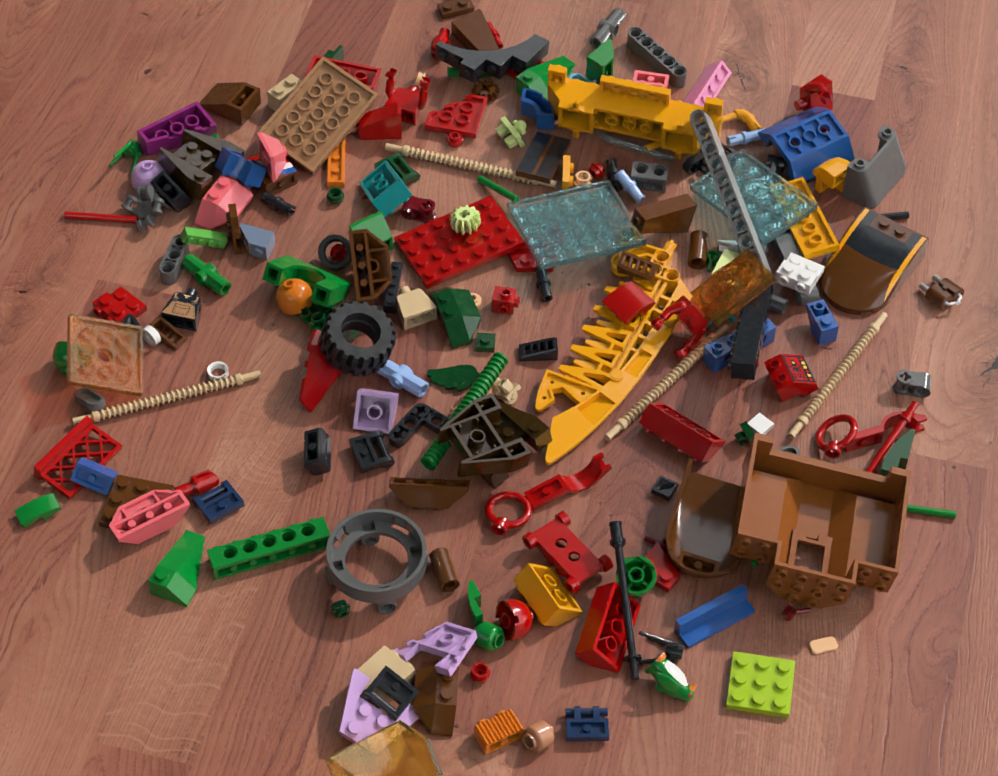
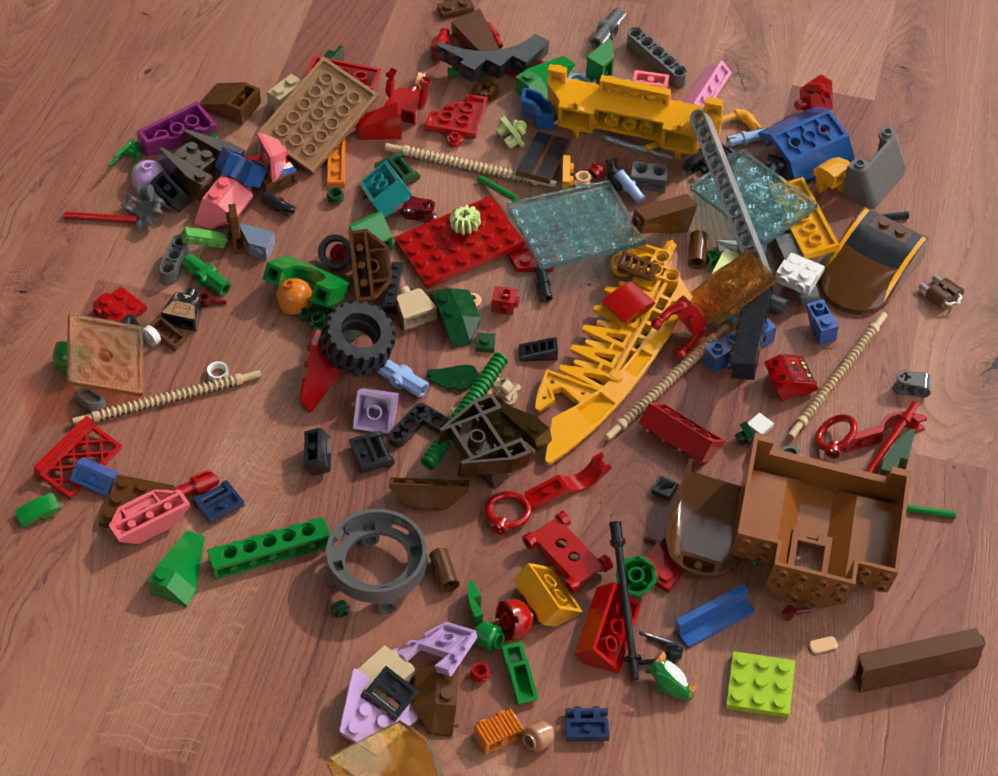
none -> dark red hand [200,292,227,307]
none -> green slope [500,641,539,705]
none -> reddish brown brick [853,628,985,693]

